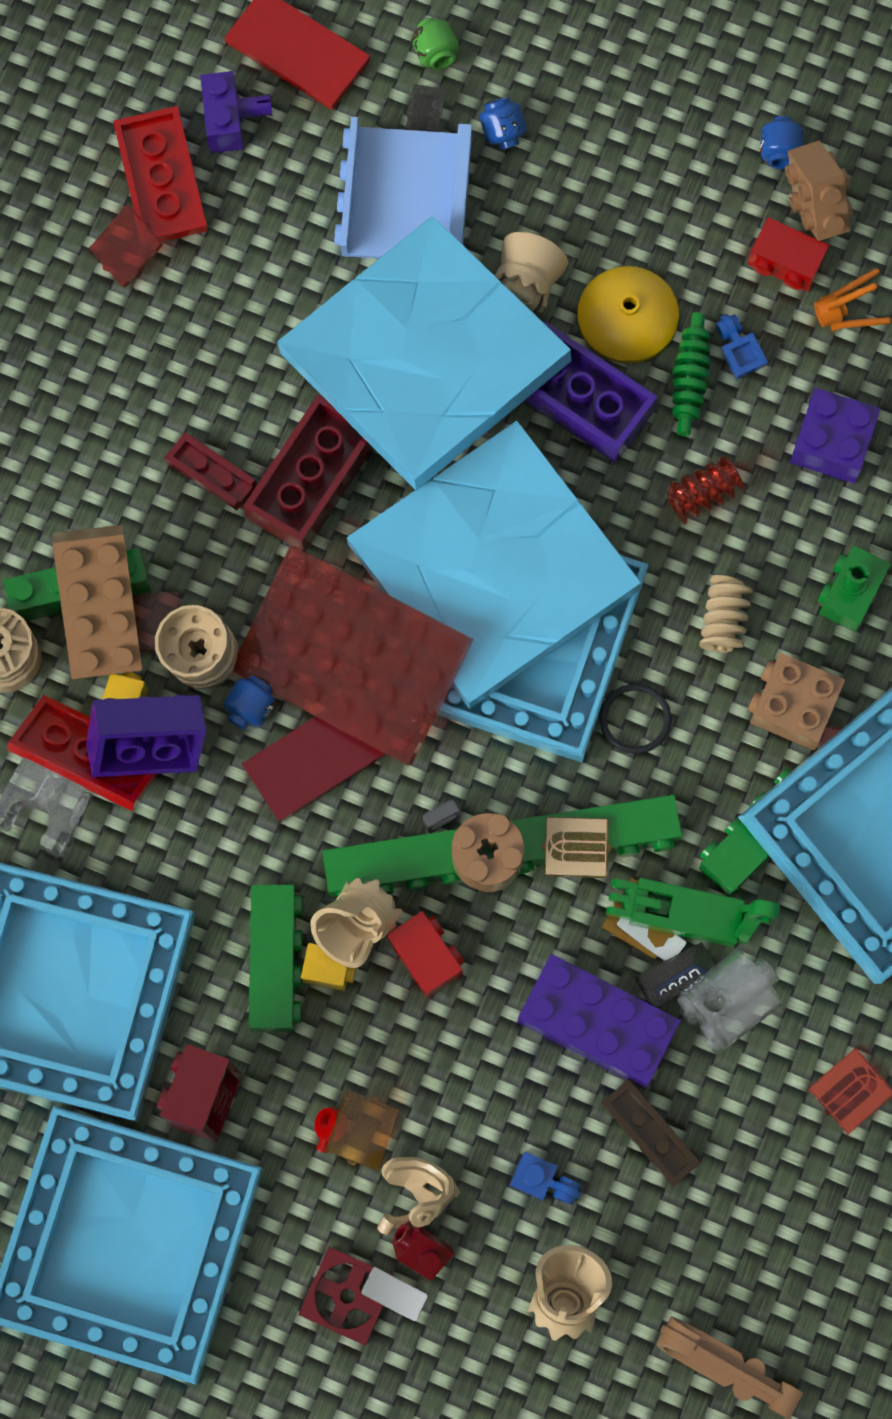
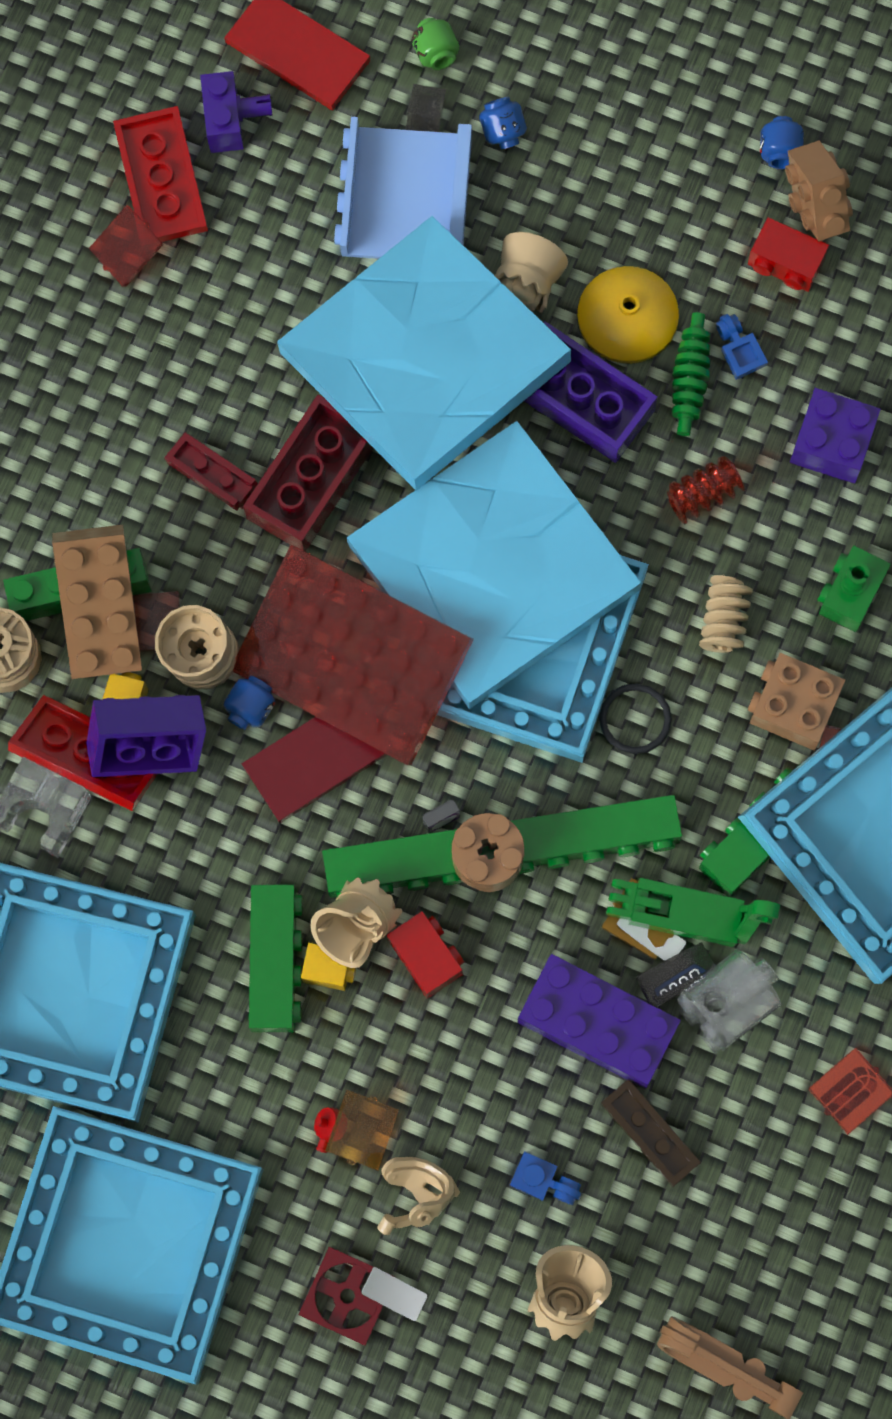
dark red brick [157,1044,242,1143] -> none
dark red bracket [392,1220,454,1281] -> none
piece [542,817,612,878] -> none
orange plant [814,268,891,332] -> none

